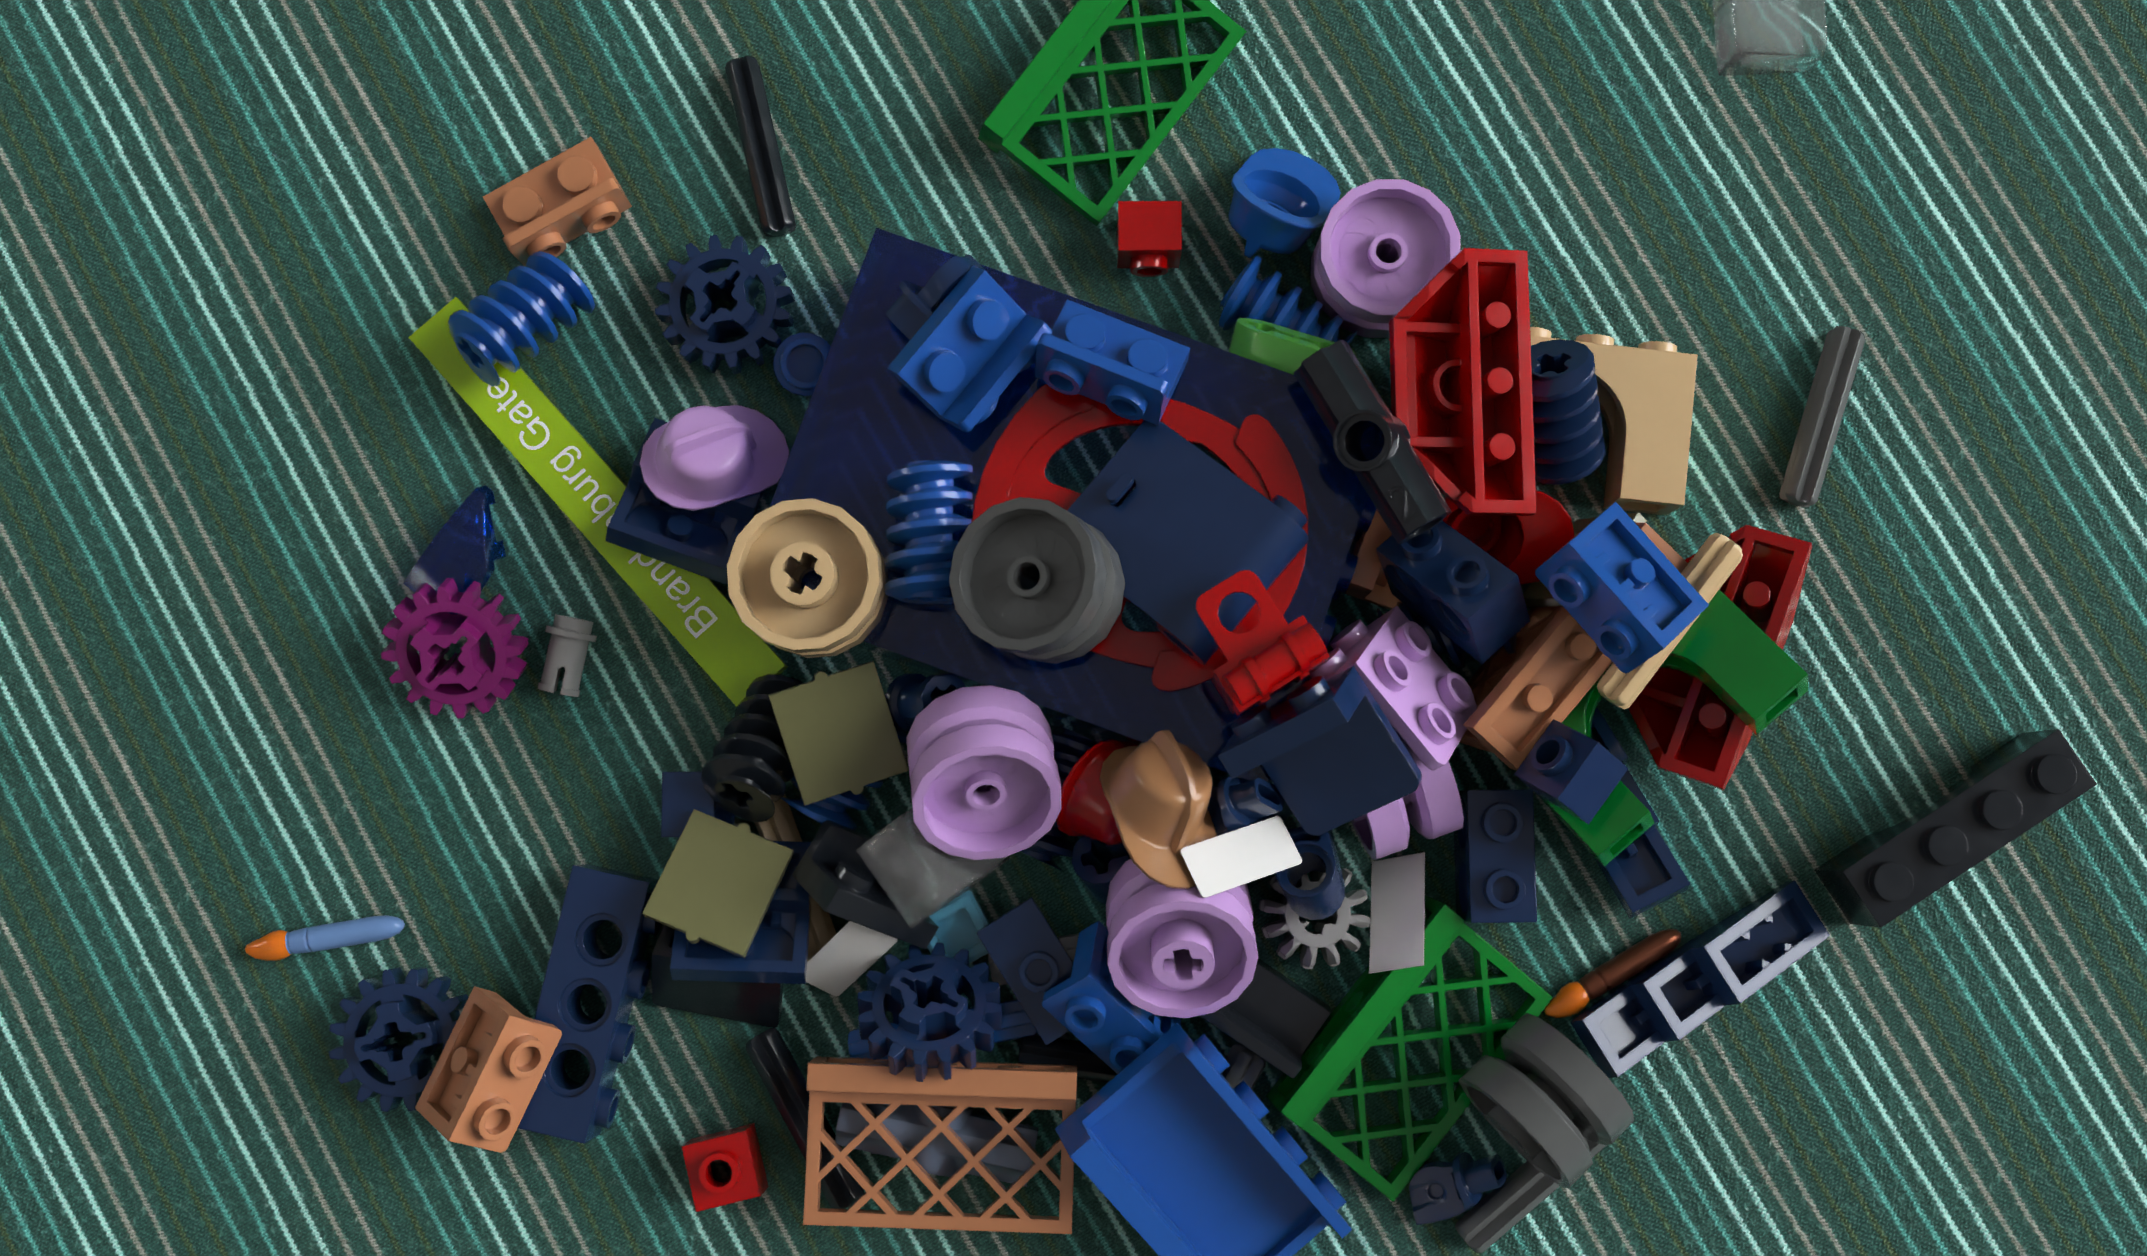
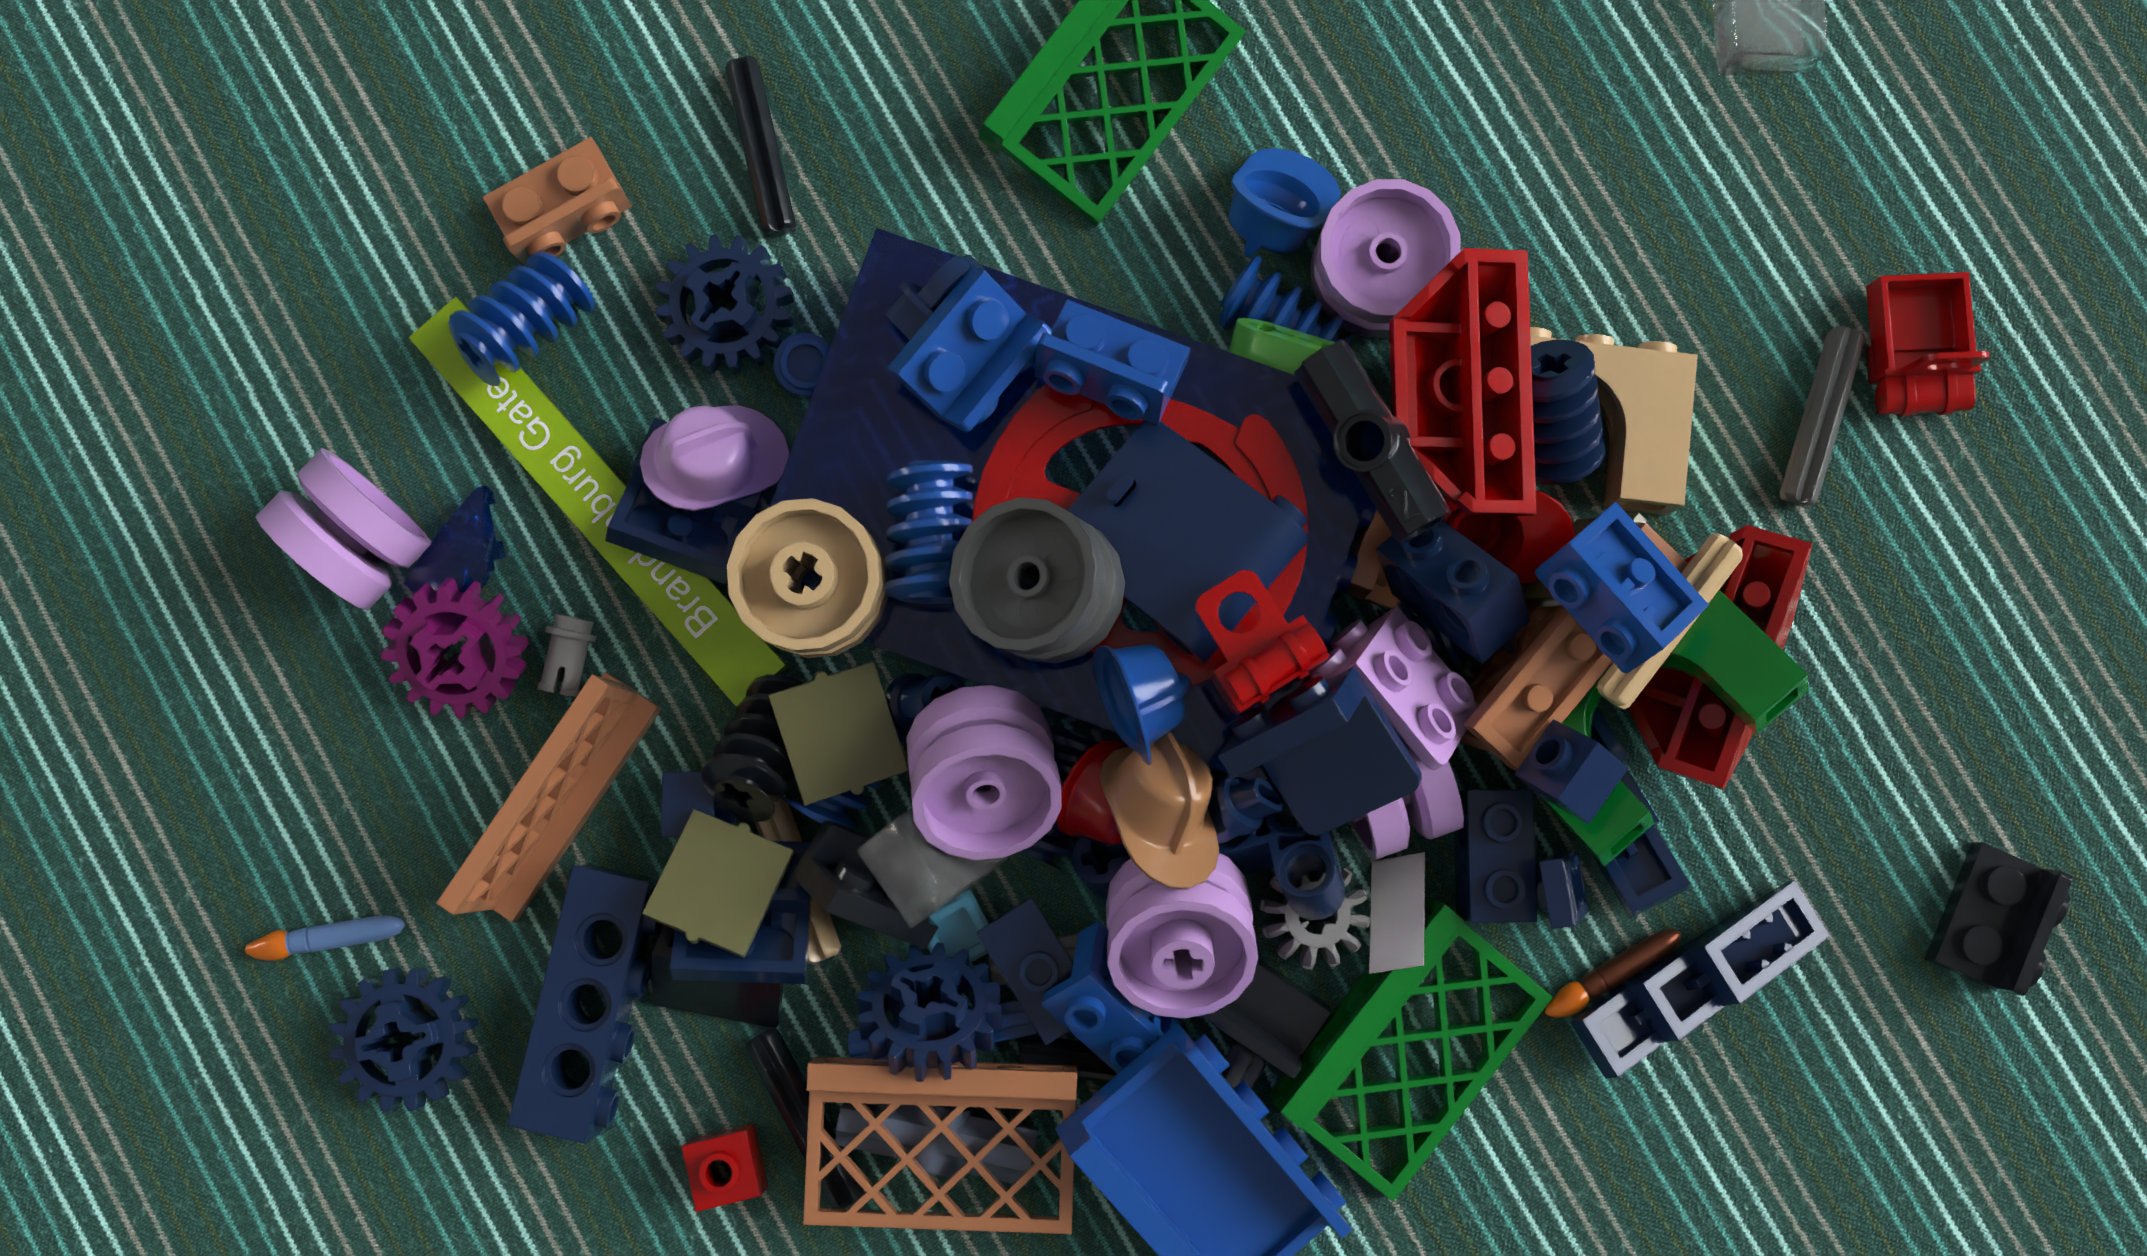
nougat bracket [415,986,562,1153] -> none
white sticker [806,921,898,996] -> none
red plate [1117,201,1182,277] -> none
white sticker [1181,816,1302,898] -> none
dark blue piece [1409,1152,1507,1225] -> none
dark grey axle [1455,1137,1607,1254] -> none
dark grey wheel [1459,1013,1635,1188] -> none
black arch [1814,729,2097,928] -> none
none -> lavender wheel [255,448,431,611]
none -> nougat fence [436,672,662,922]
none -> blue piece [1093,644,1192,765]
none -> dark blue plate [1536,851,1589,929]
none -> red piece [1866,272,1990,417]
none -> black bracket [1924,842,2073,996]

